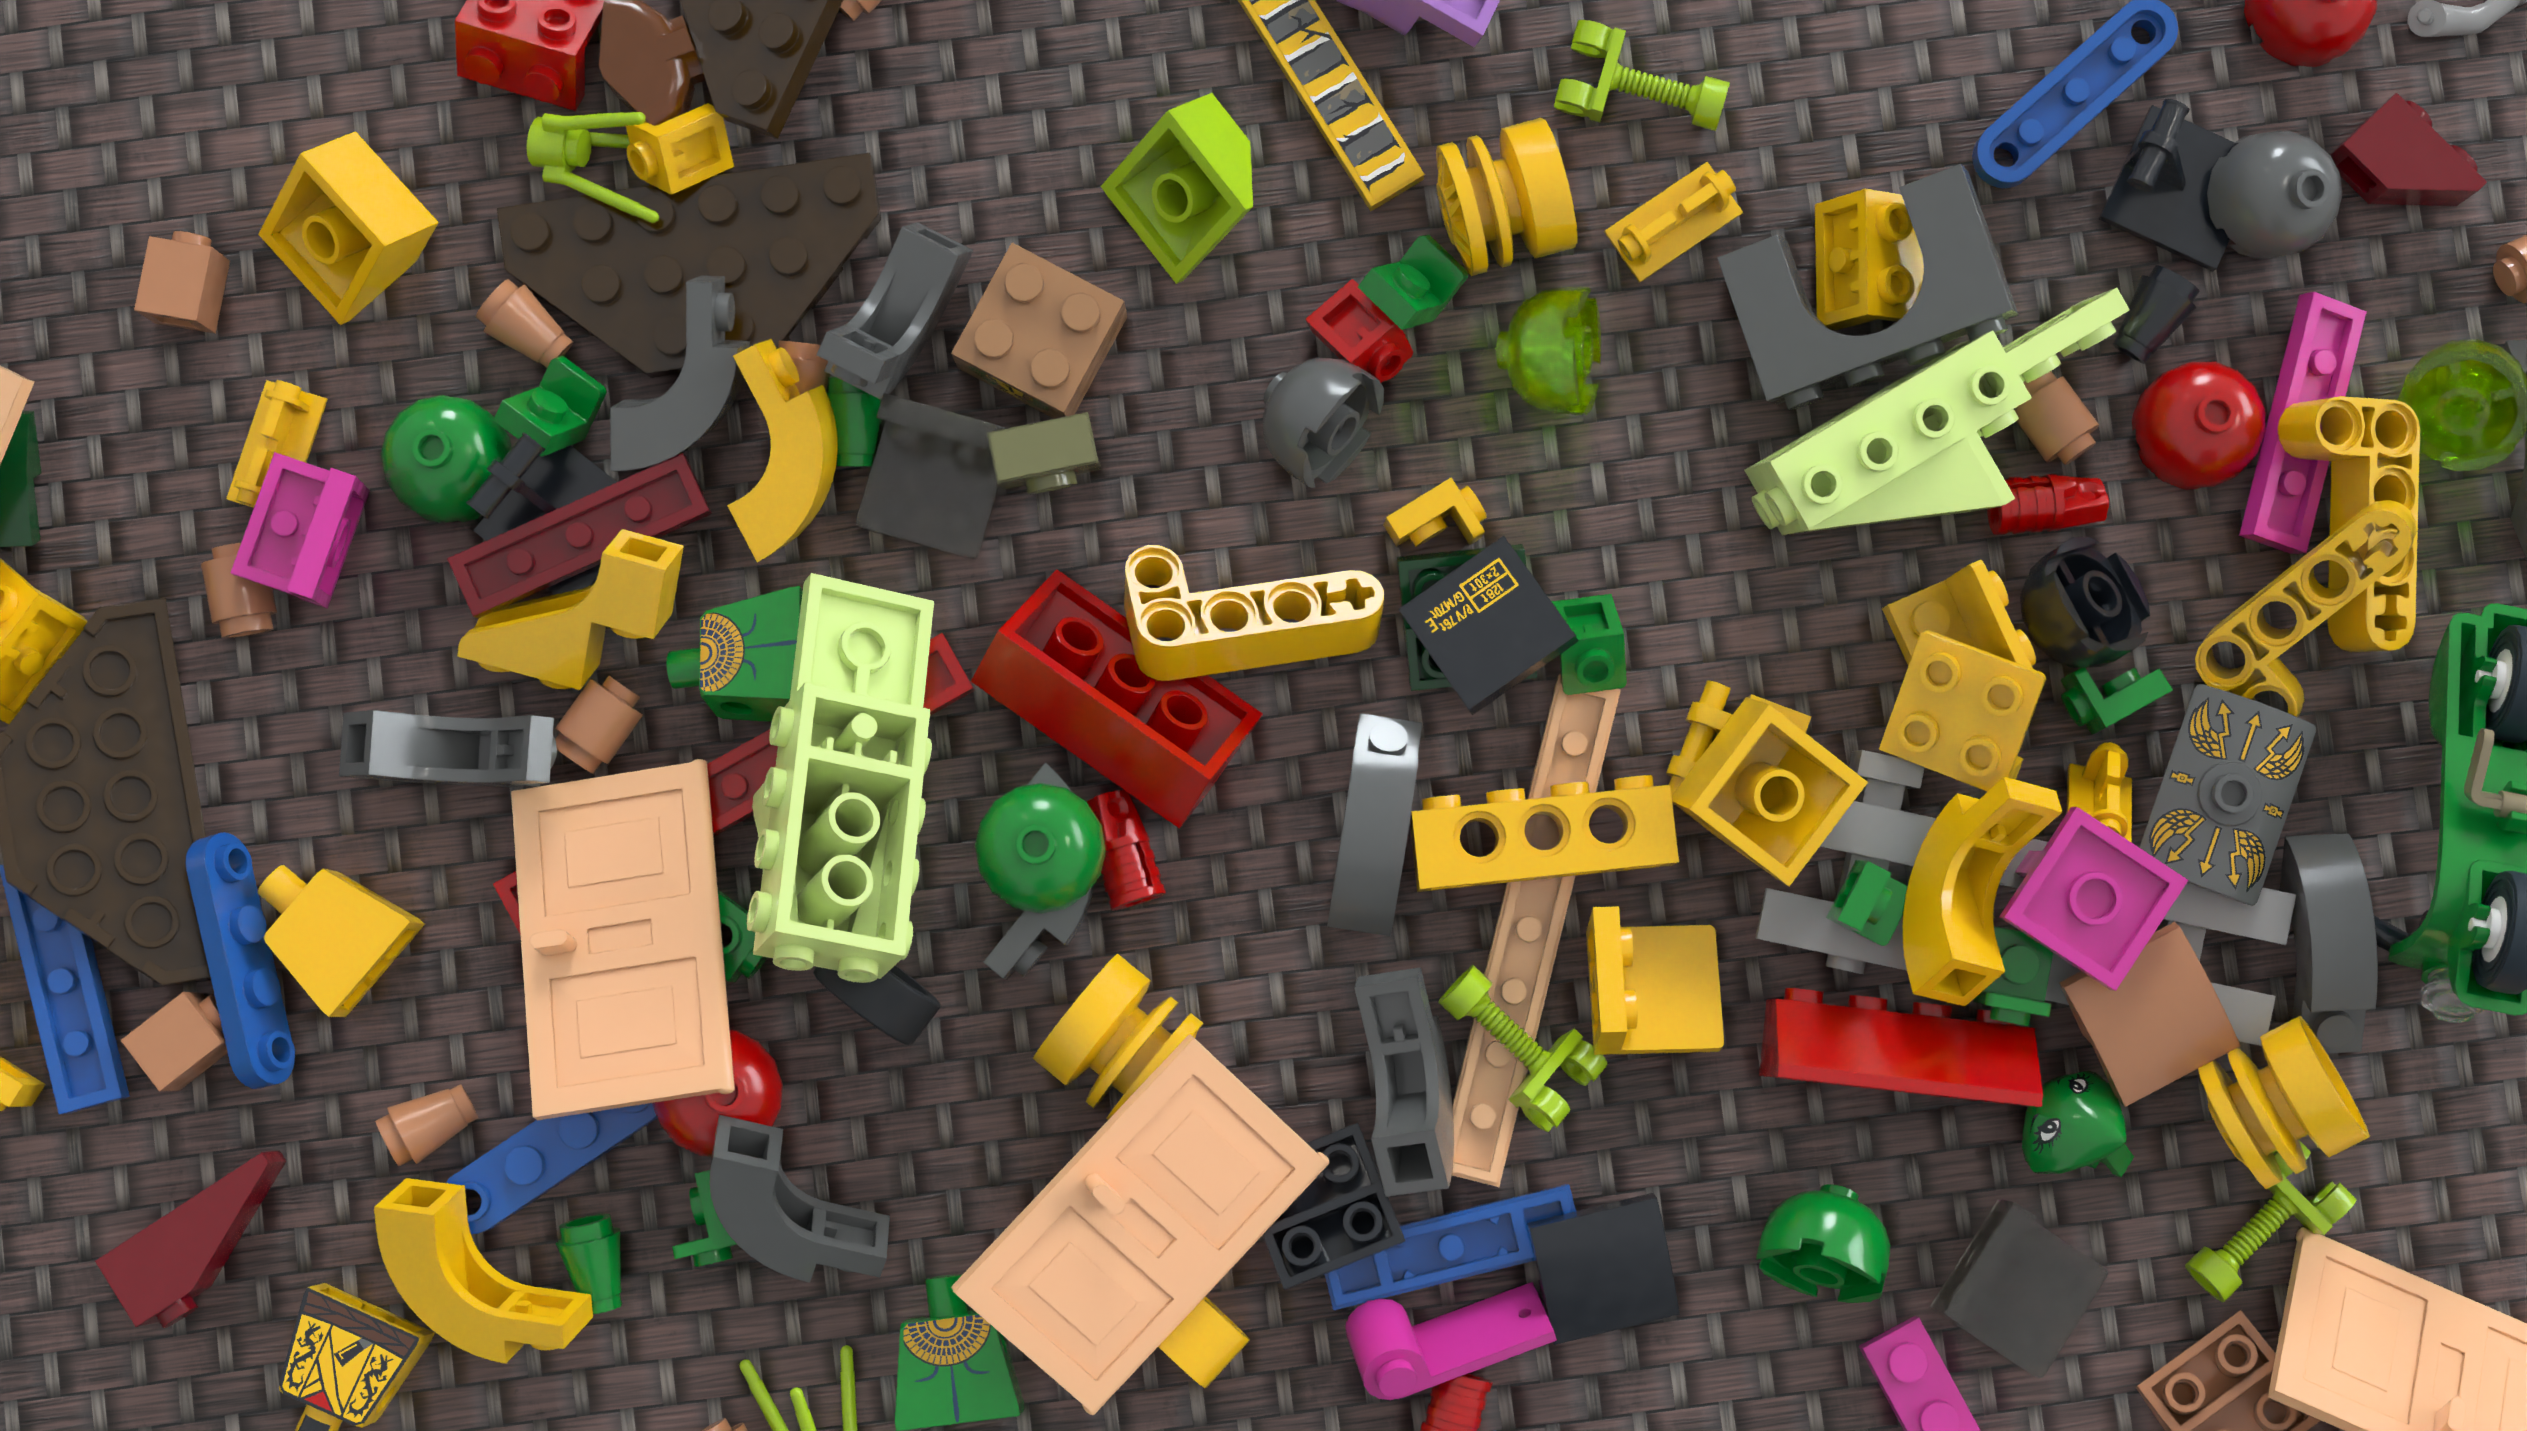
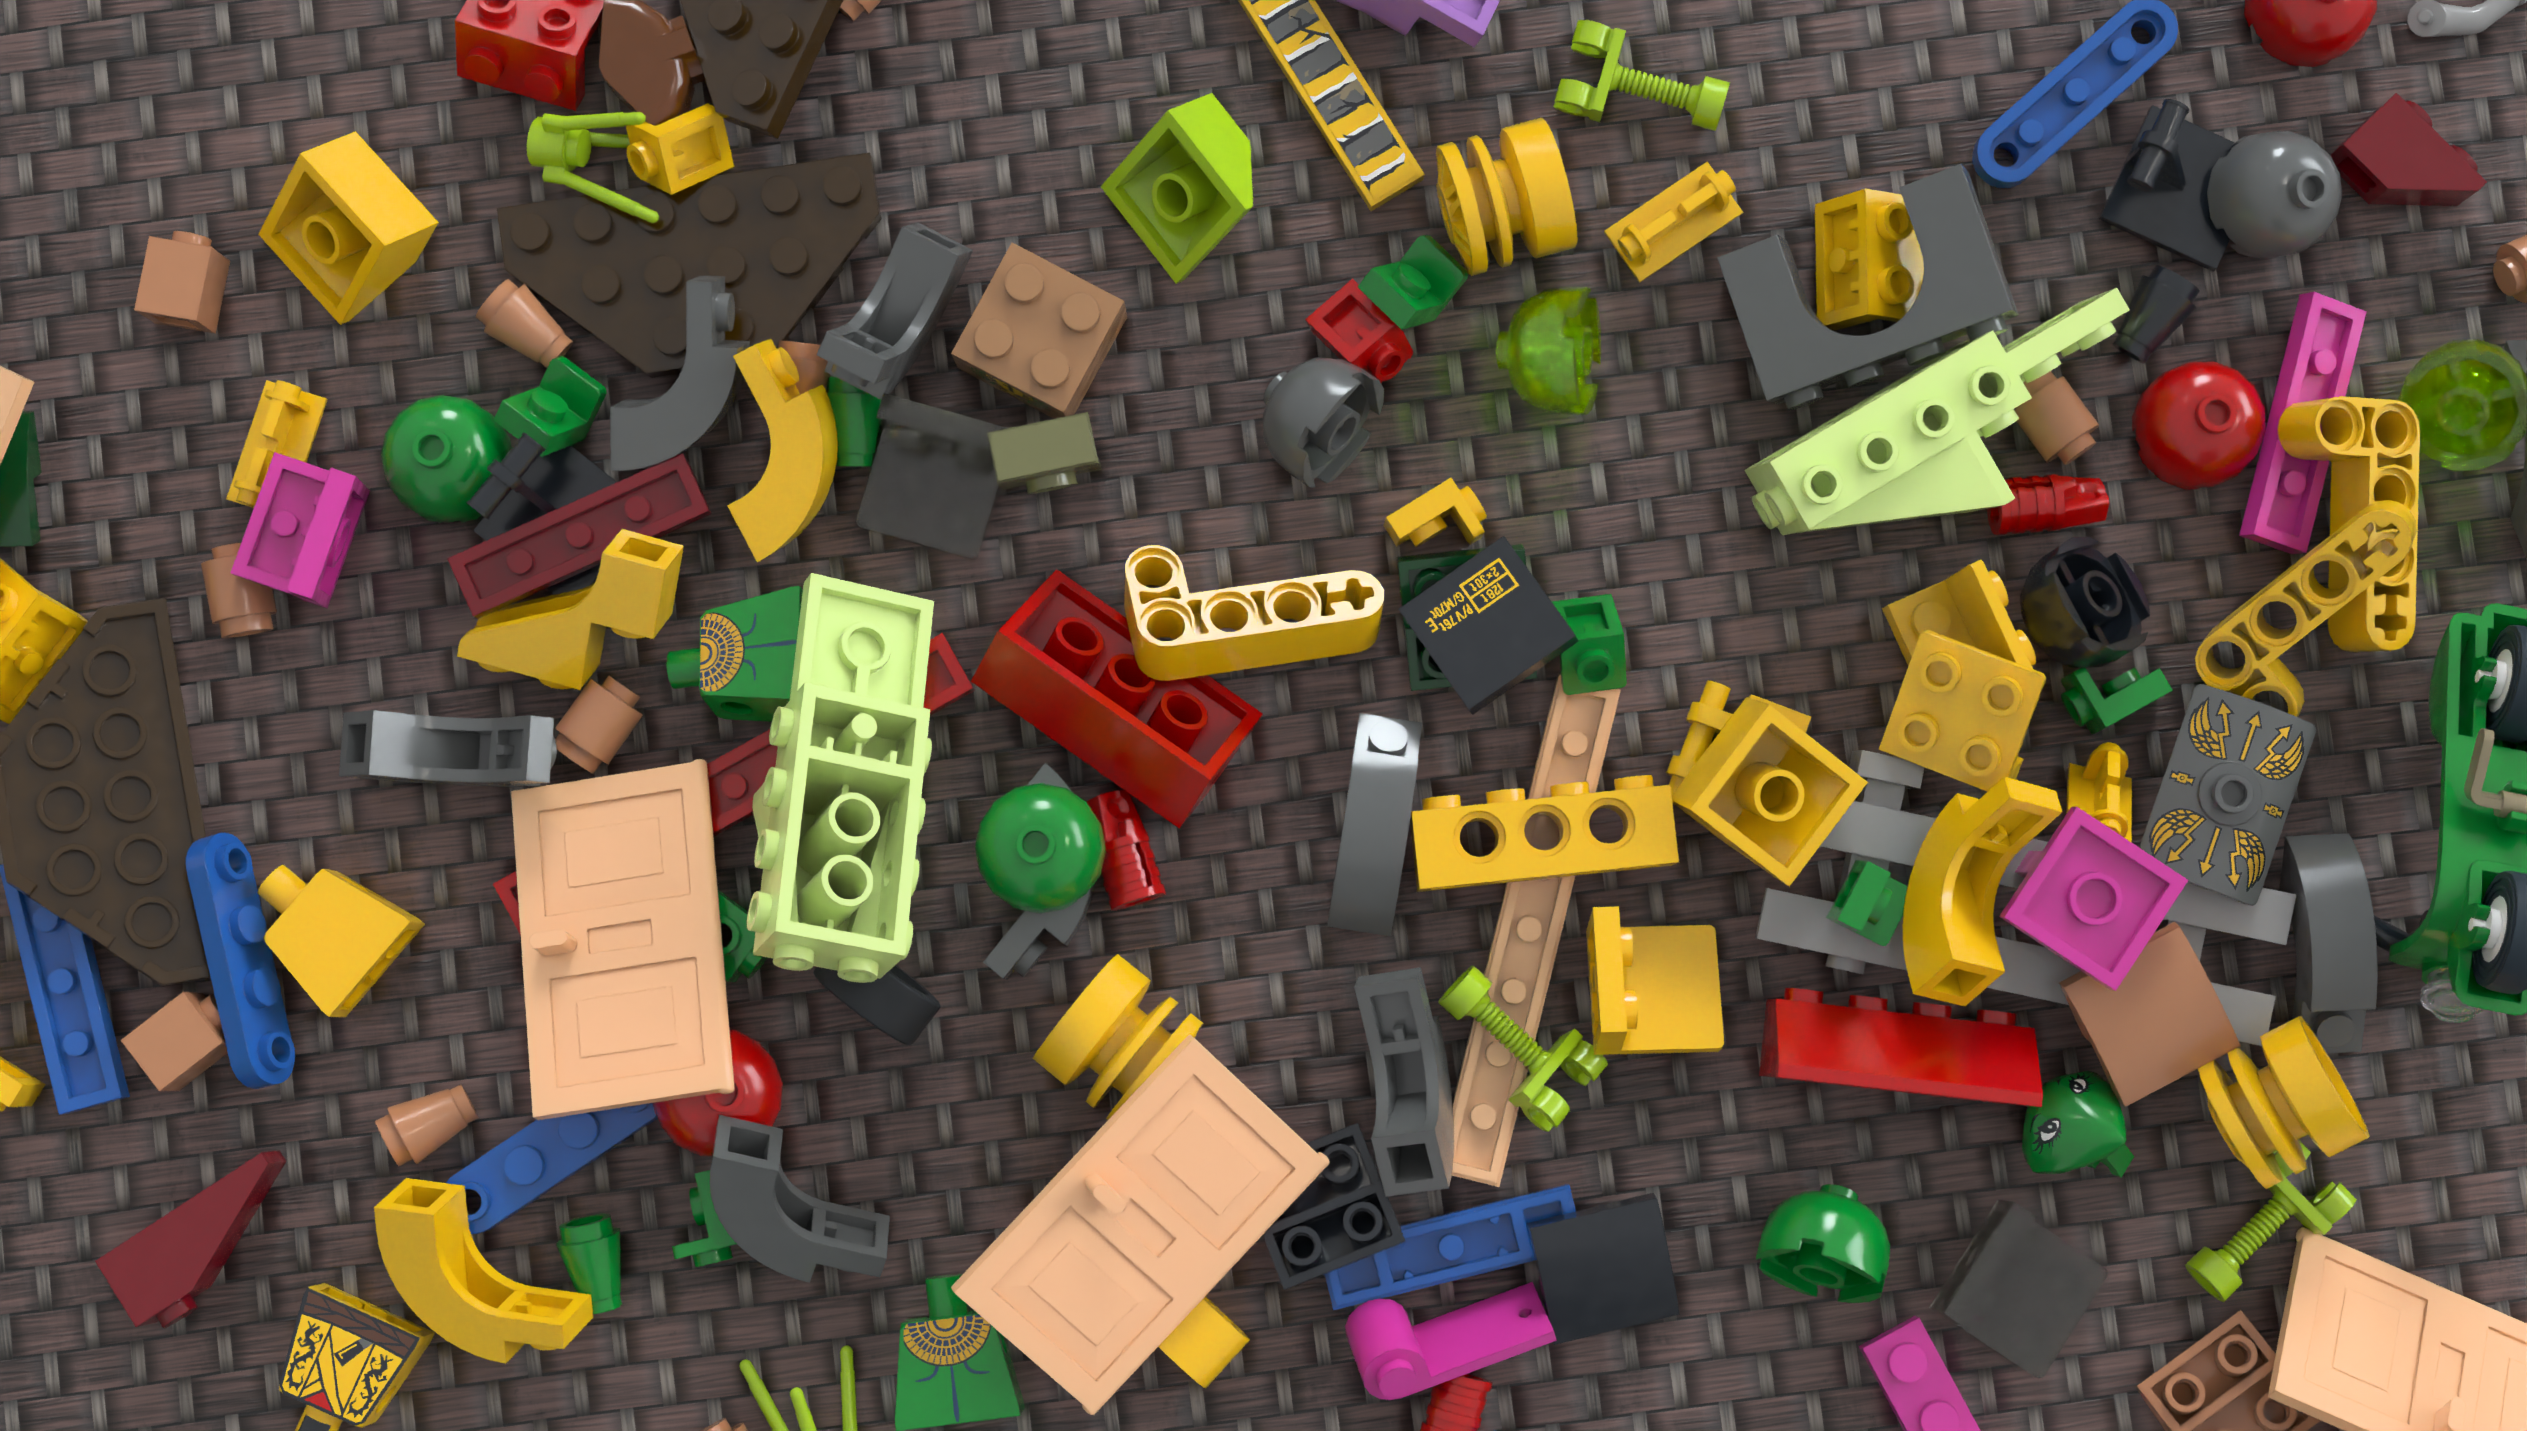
green bracket [1973,927,2053,1026] -> none

